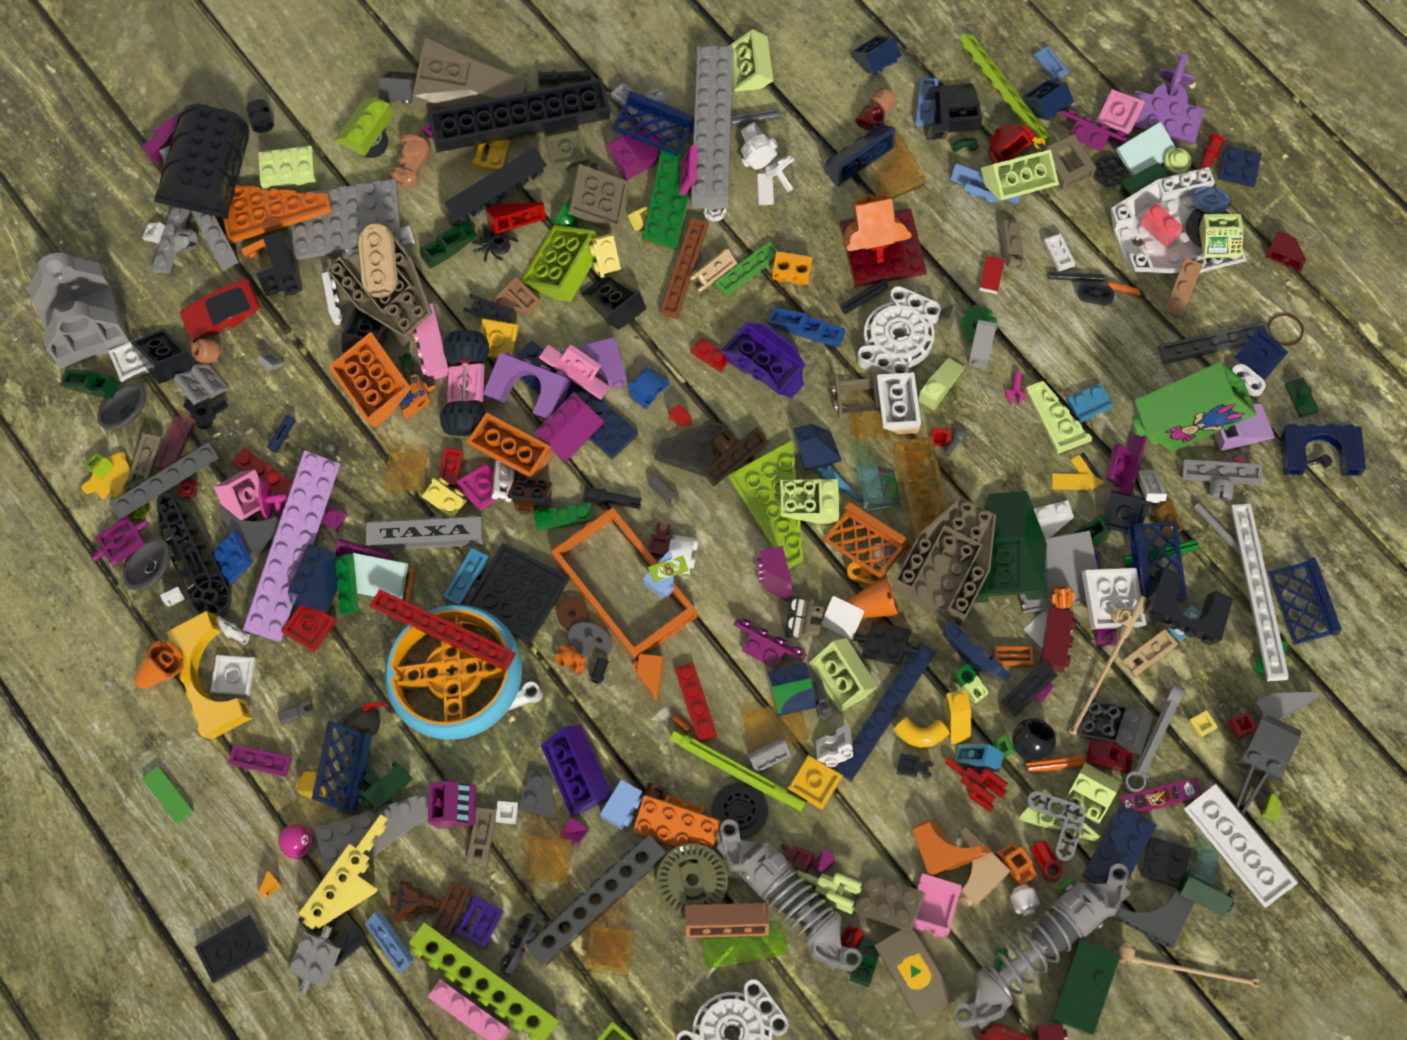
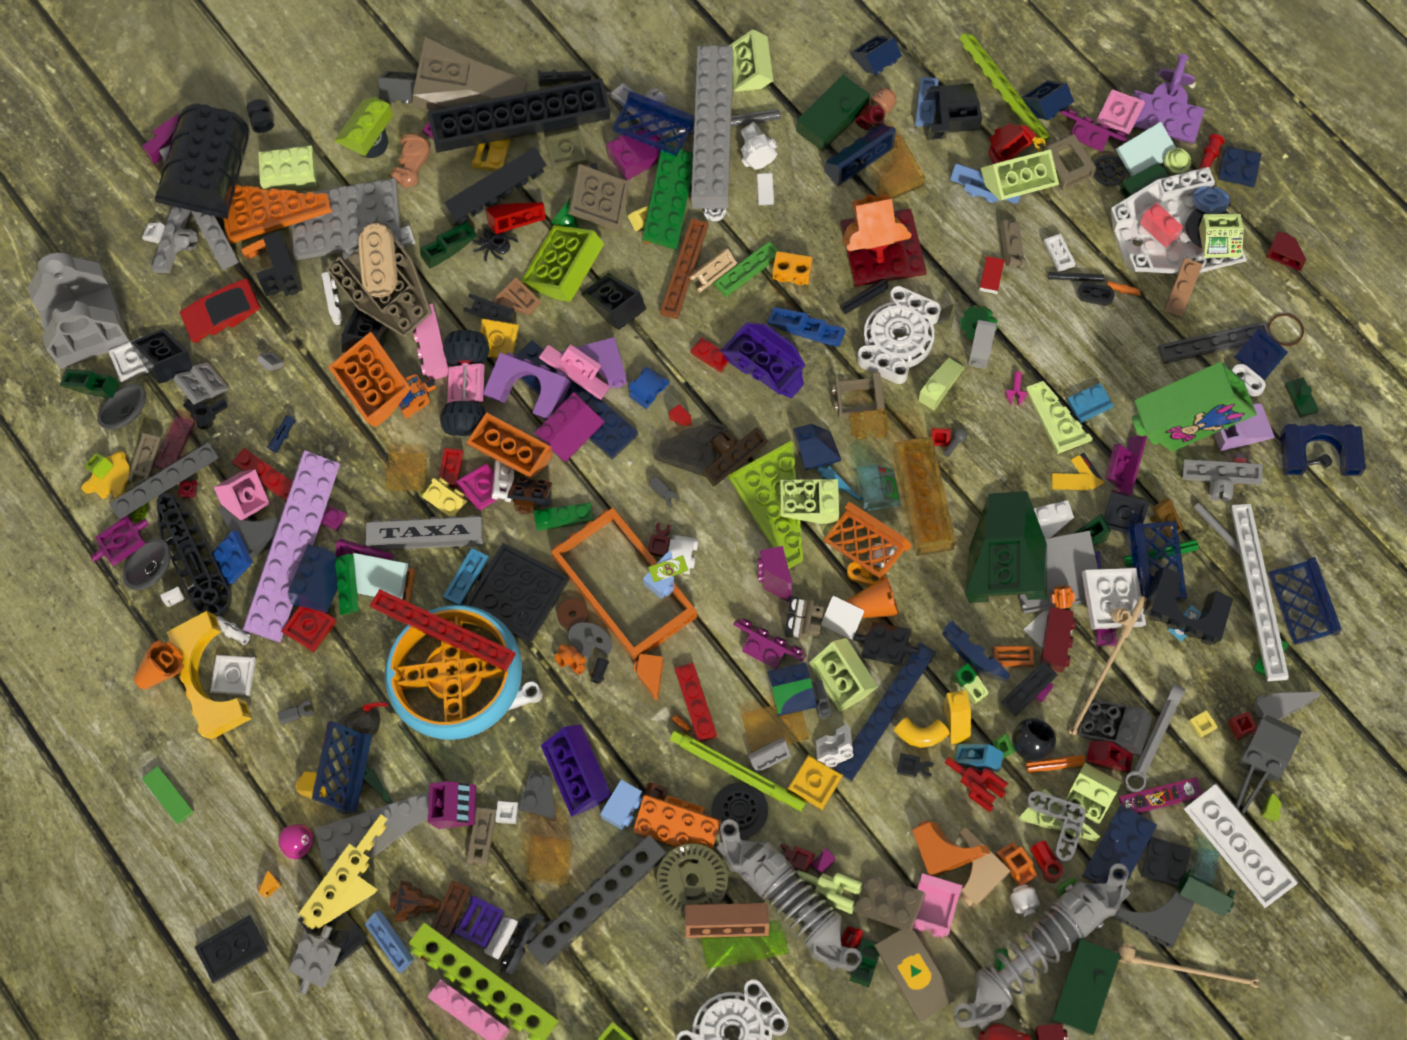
nougat head [191,339,221,363] -> none
magenta plate [228,744,292,778] -> none
dark pink shield [258,481,288,519] -> none
dark green brick [358,761,413,814] -> none
dark green piece [398,353,414,384] -> none
magenta slope [560,818,589,847] -> none
black pin [583,485,642,510] -> none
clear yellow brick [586,926,634,977] -> none
light yellow bracket [589,233,621,278] -> none
dark pink tile [679,145,698,195] -> none
white piece [765,155,795,193] -> none
white slope [876,372,921,434] -> none
dark tan wedge [890,497,996,626] -> none
dark green arm [951,138,979,152] -> none
medium blue tile [1033,46,1069,81] -> none
tan plate [1122,629,1178,677] -> none
white plate [1137,470,1167,503] -> none
none -> white plate [484,916,518,959]
none -> dark green brick [796,74,870,151]

